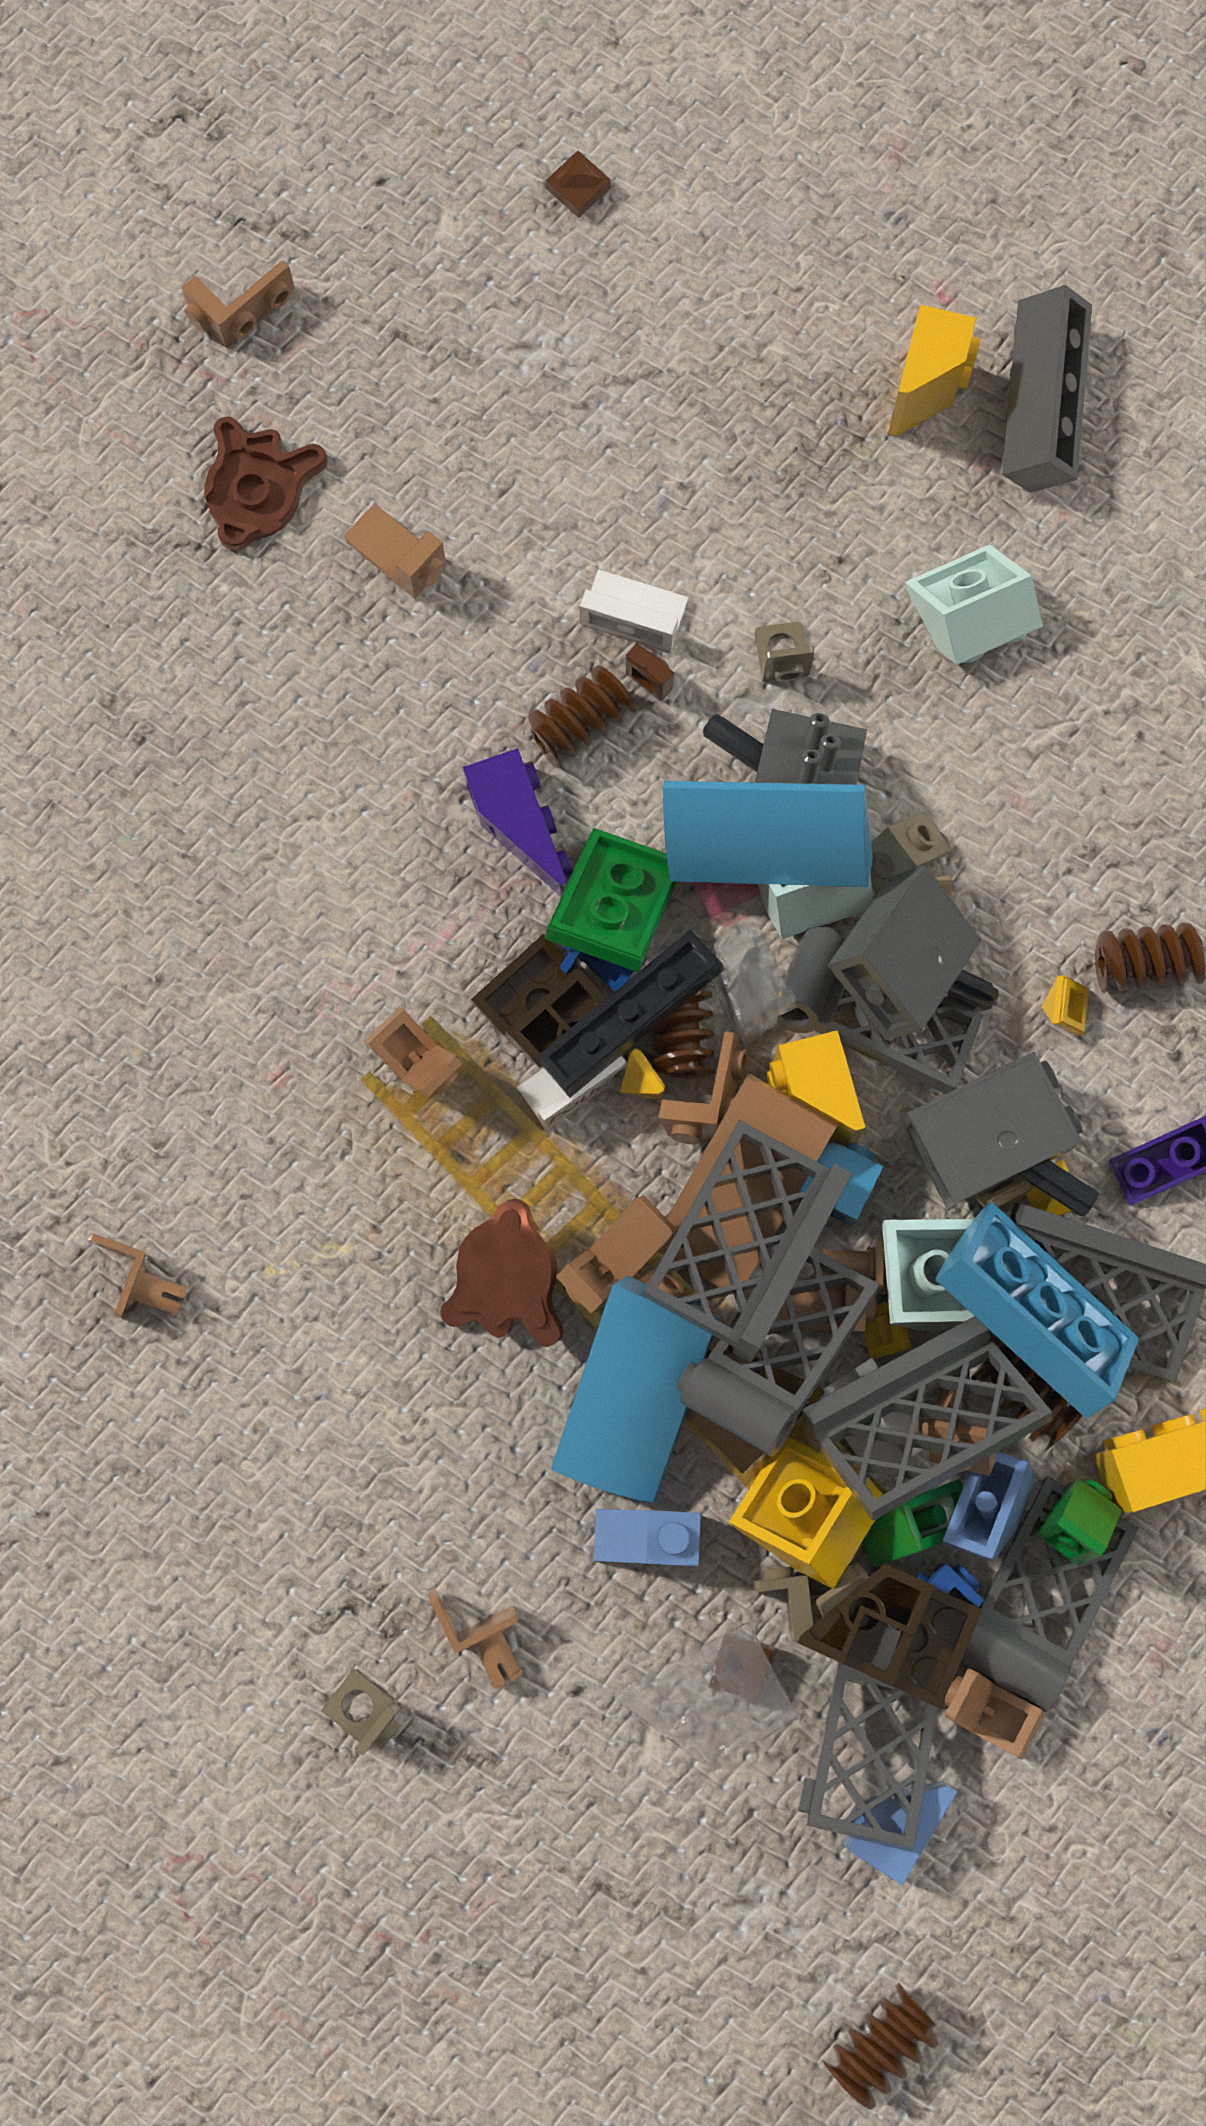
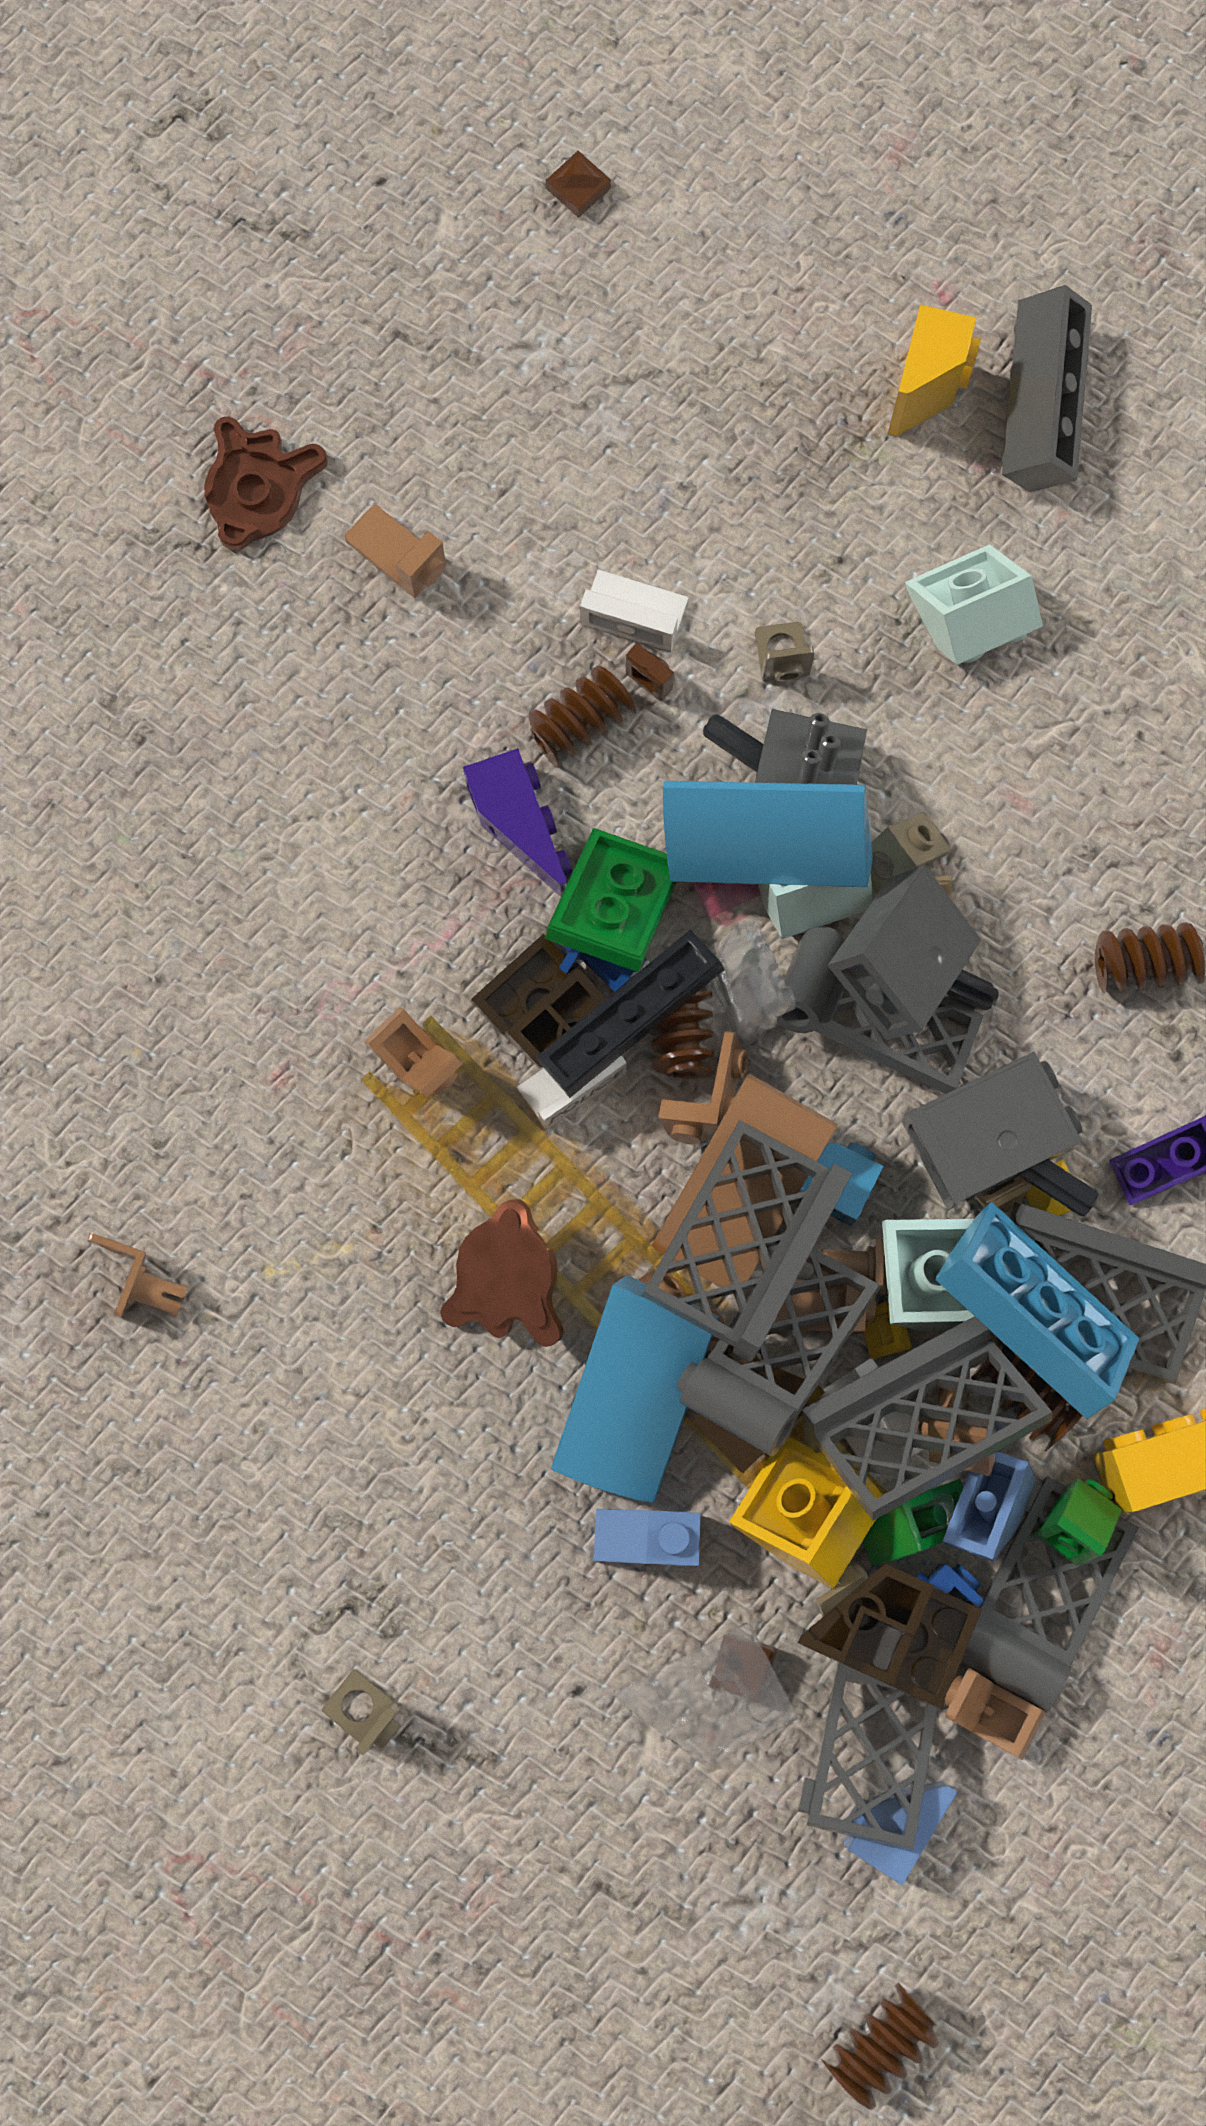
medium nougat bracket [181,261,295,348] -> none
medium nougat bracket [428,1588,523,1689] -> none
medium nougat bracket [556,1195,676,1314] -> none
yellow slope [620,1048,665,1100] -> none
dark tan bracket [753,1566,822,1642] -> none
yellow slope [766,1030,865,1147] -> none
yellow slope [1041,975,1089,1036] -> none

